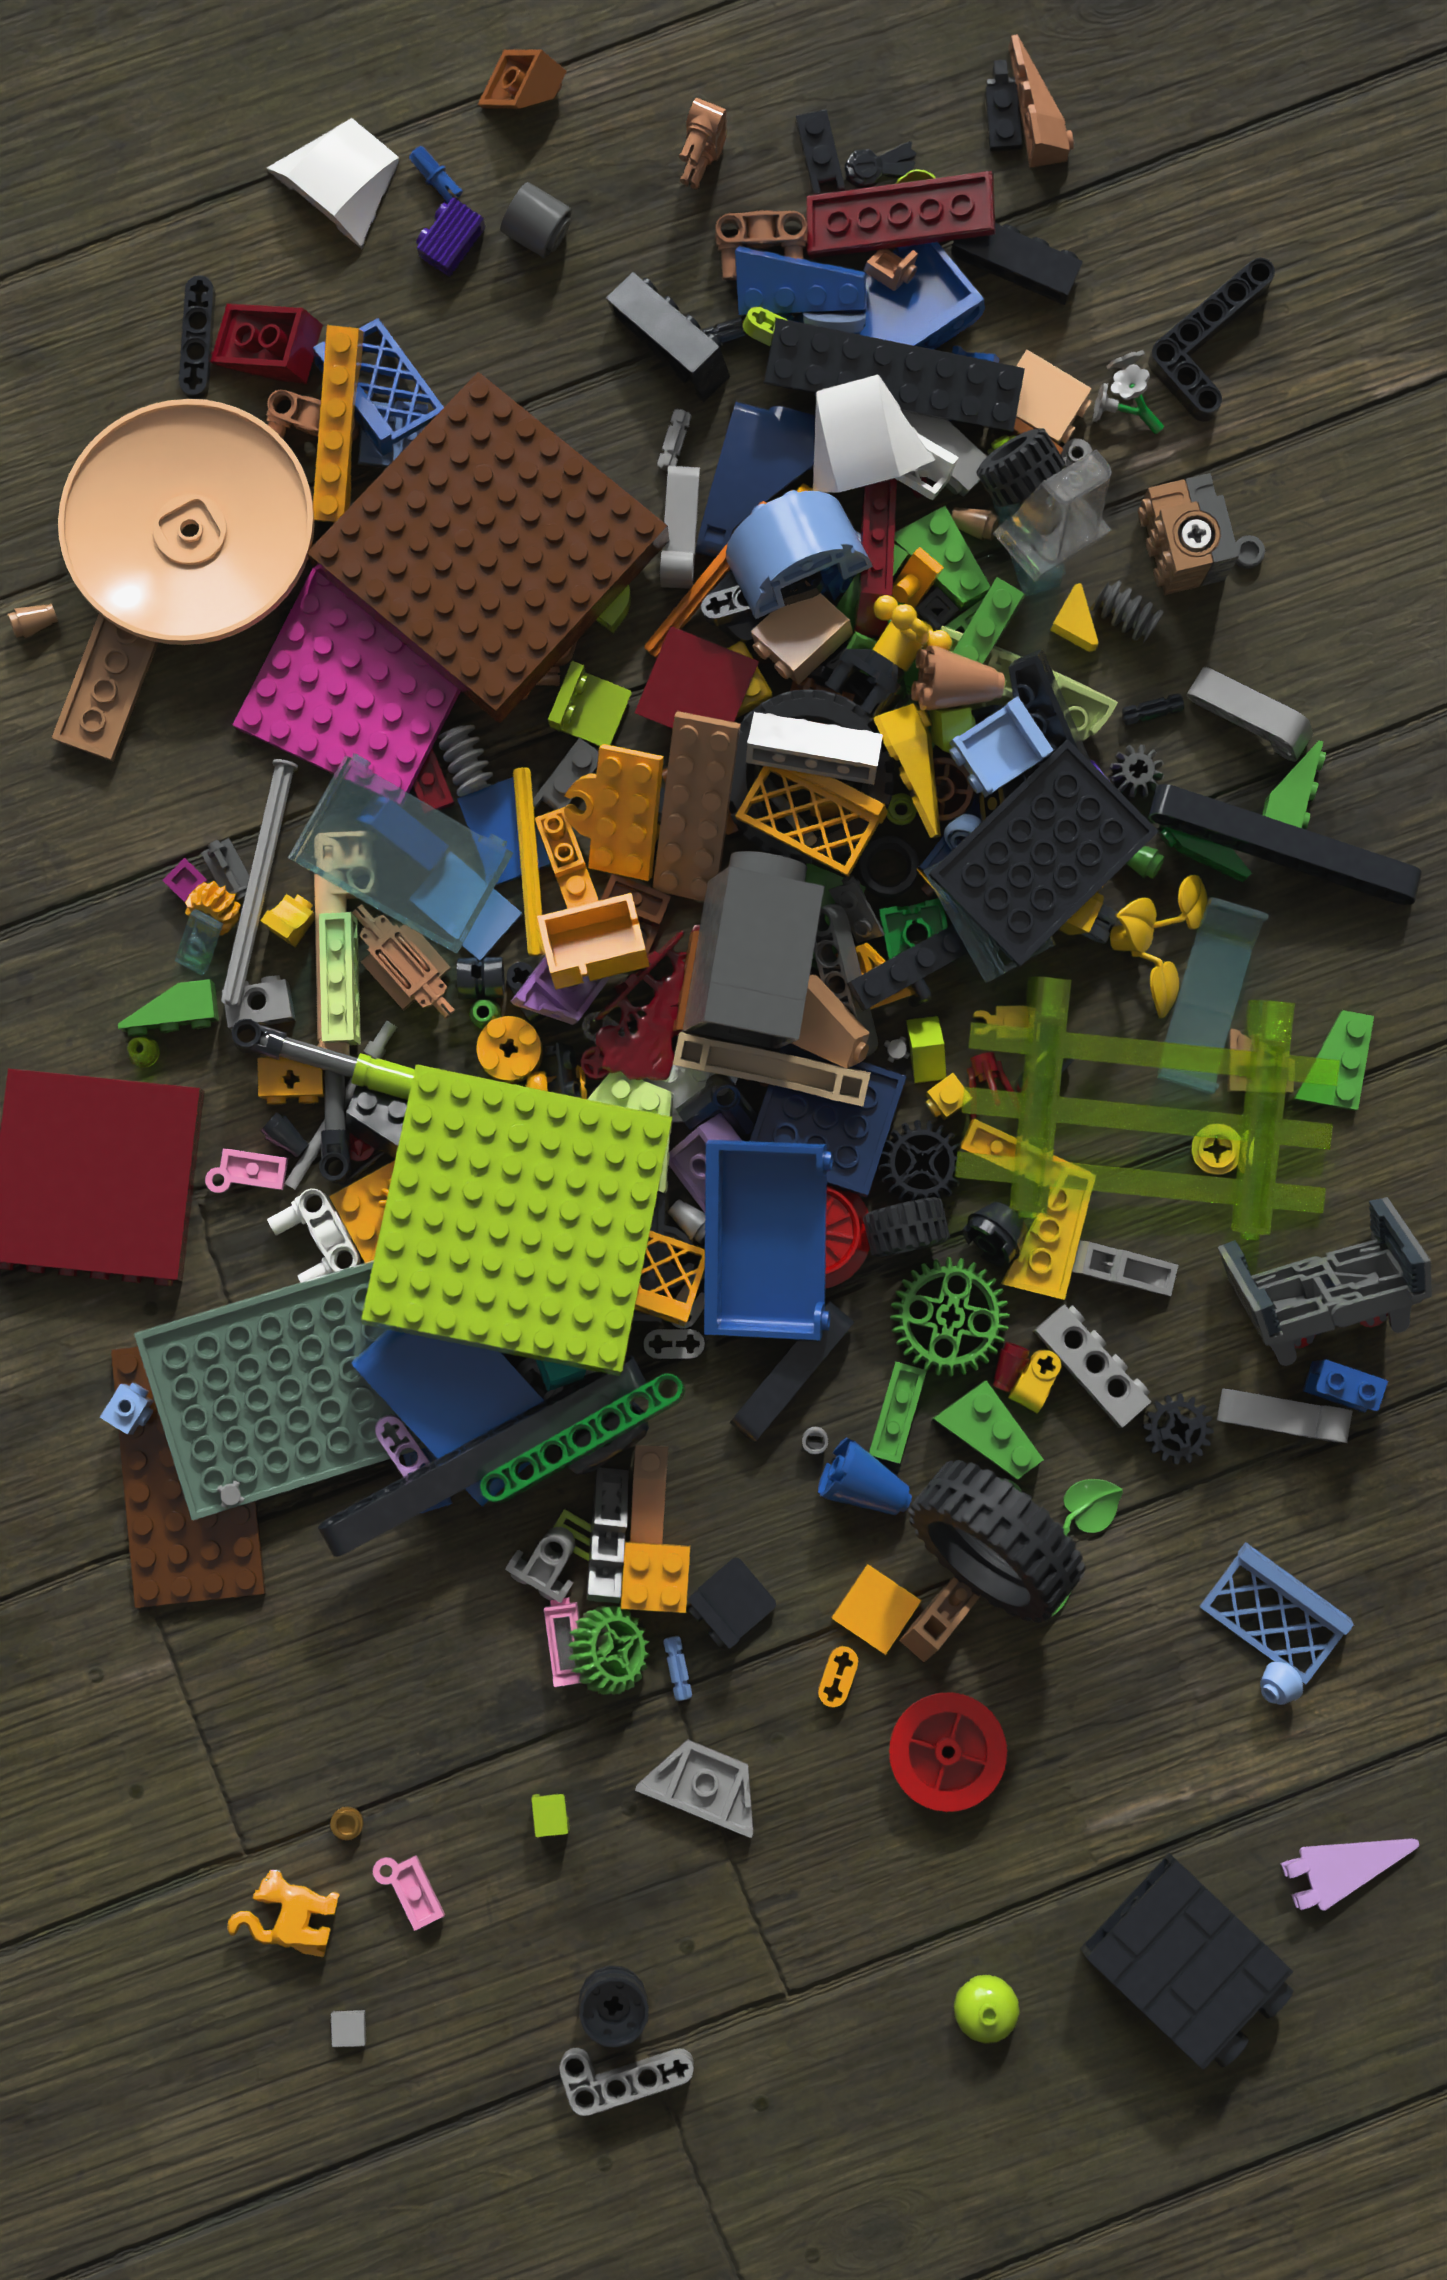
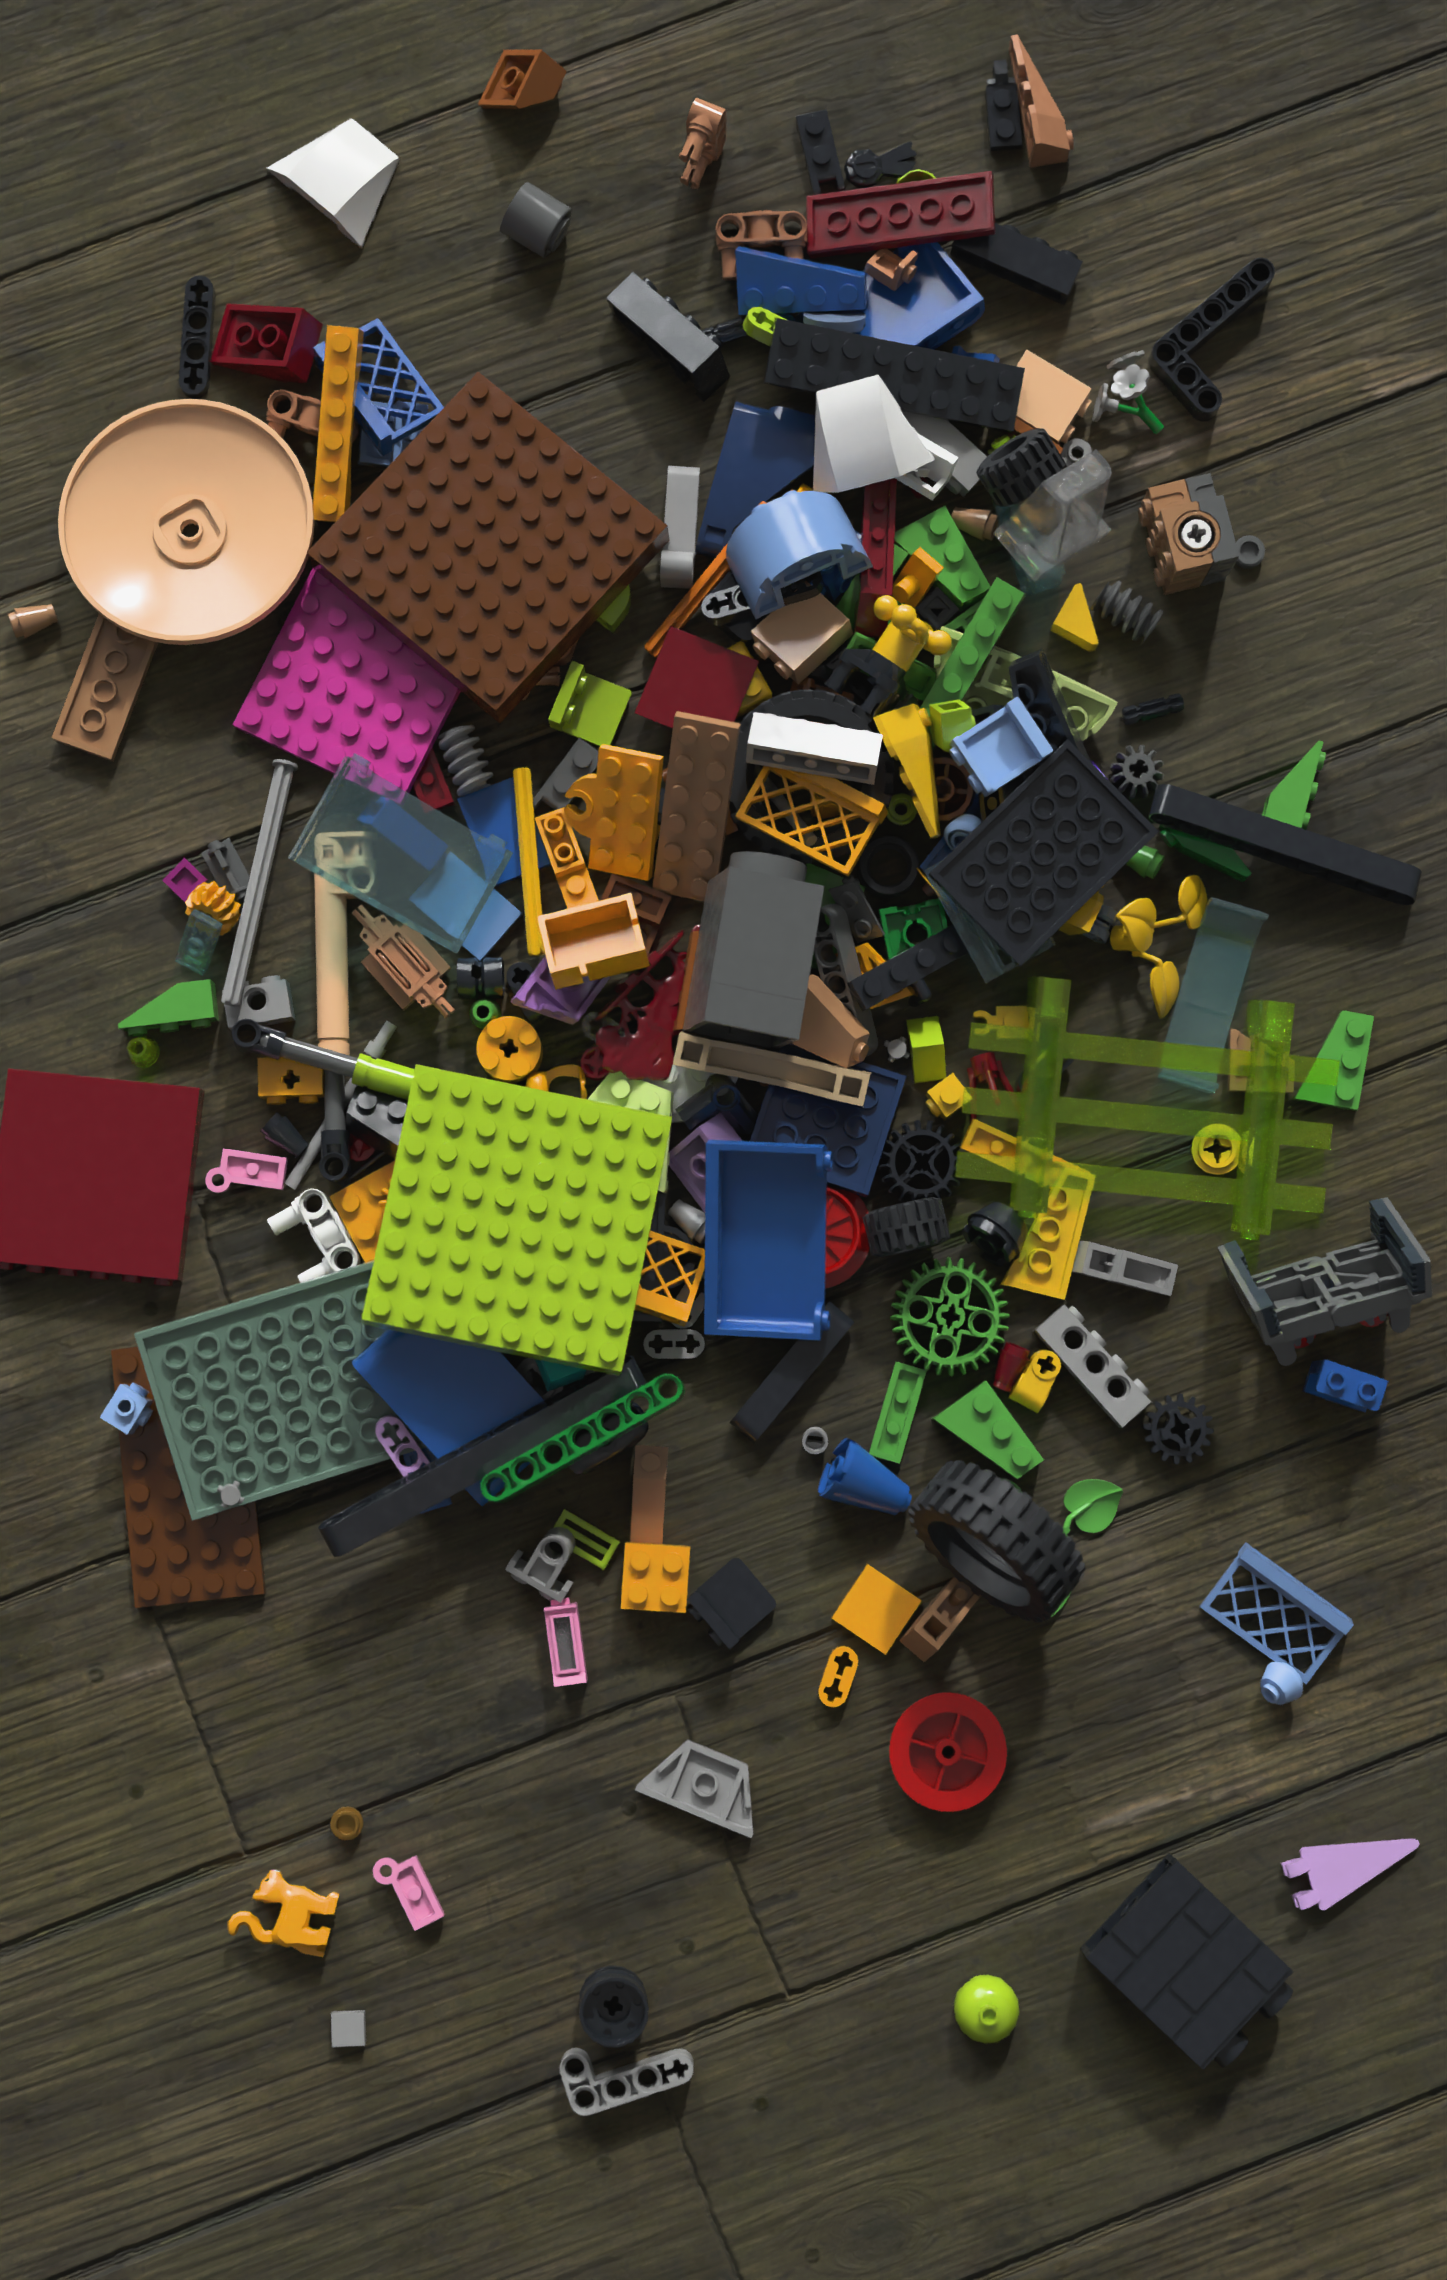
yellow arch [261,894,315,948] -> none
yellowish green fence [319,912,361,1045] -> none
blue axle [409,146,463,204] -> none
dark purple brick [416,197,485,277] -> none
lime panel [532,1794,570,1837] -> none
black hinge [543,1042,581,1098] -> none
bright green gear [567,1606,650,1695] -> none
dark grey slope [587,1467,629,1603] -> none
light grey axle [657,410,691,471] -> none
medium blue axle [664,1636,692,1701] -> none
nougat cone [911,646,1005,711] -> none
light grey beam [1186,667,1313,762] -> none
light grey beam [1217,1389,1352,1443] -> none

